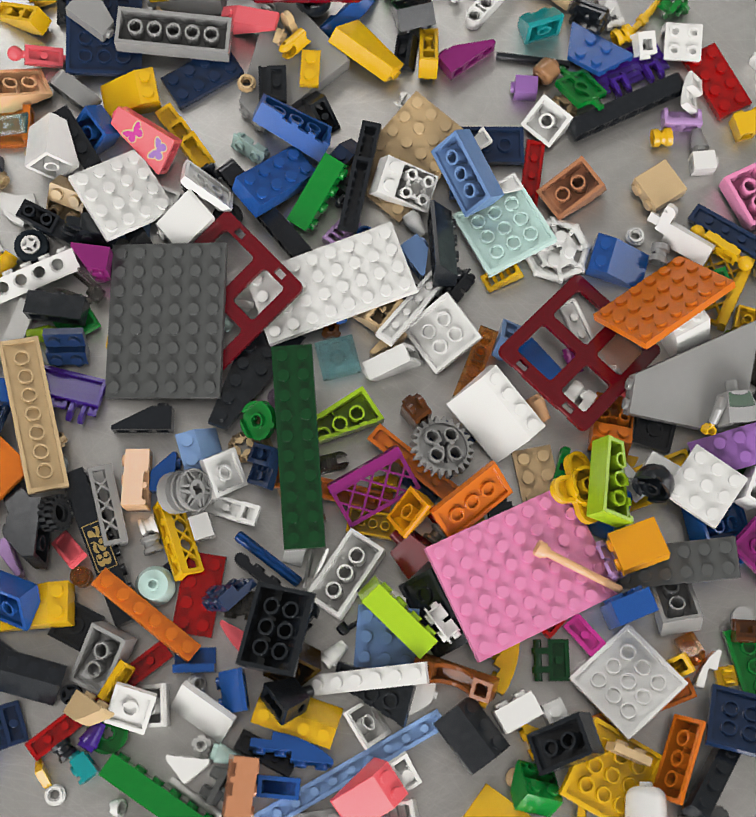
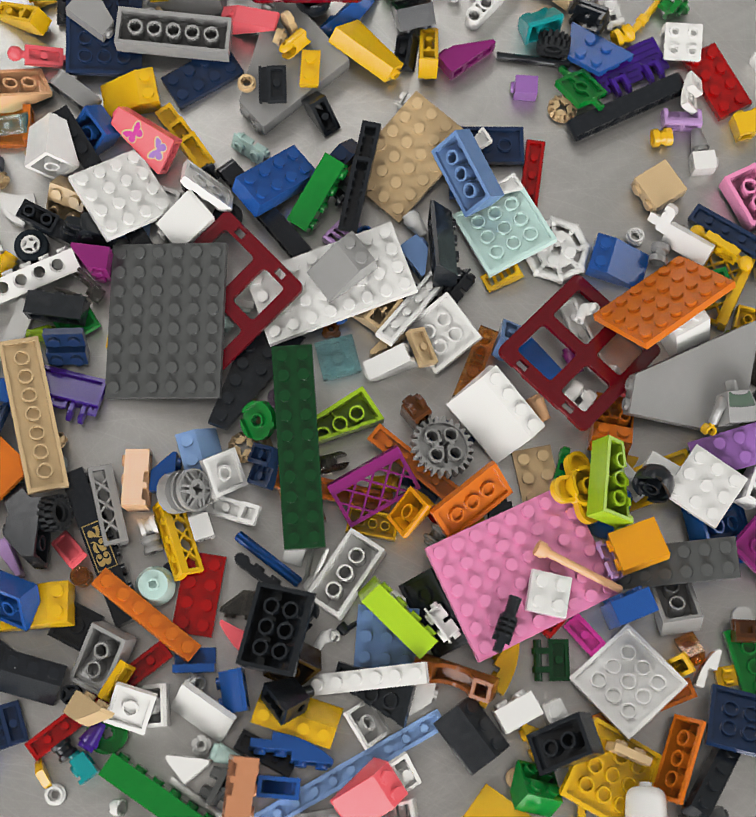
black slope [111,403,175,433] -> none
dark blue plate [202,578,257,612] -> none
blue wedge [252,93,332,162] -> none
white cone [321,640,349,670] -> none
white slope [369,155,439,213] -> none
dark red torso [389,530,433,580] -> none
white slope [520,94,573,148] -> none
medium nougat head [532,57,560,85] -> none
nougat slope [536,156,607,221] -> none
white brick [630,30,657,61] -> none
black plate [632,417,676,454] -> none
none -> light grey slope [307,231,378,302]
none -> white arm [312,629,341,650]
none -> tan plate [405,327,439,369]
none -> black hinge [492,595,522,654]
none -> white plate [524,569,572,619]
none -> black tyre [536,29,571,59]
none -> white arm [574,302,600,324]

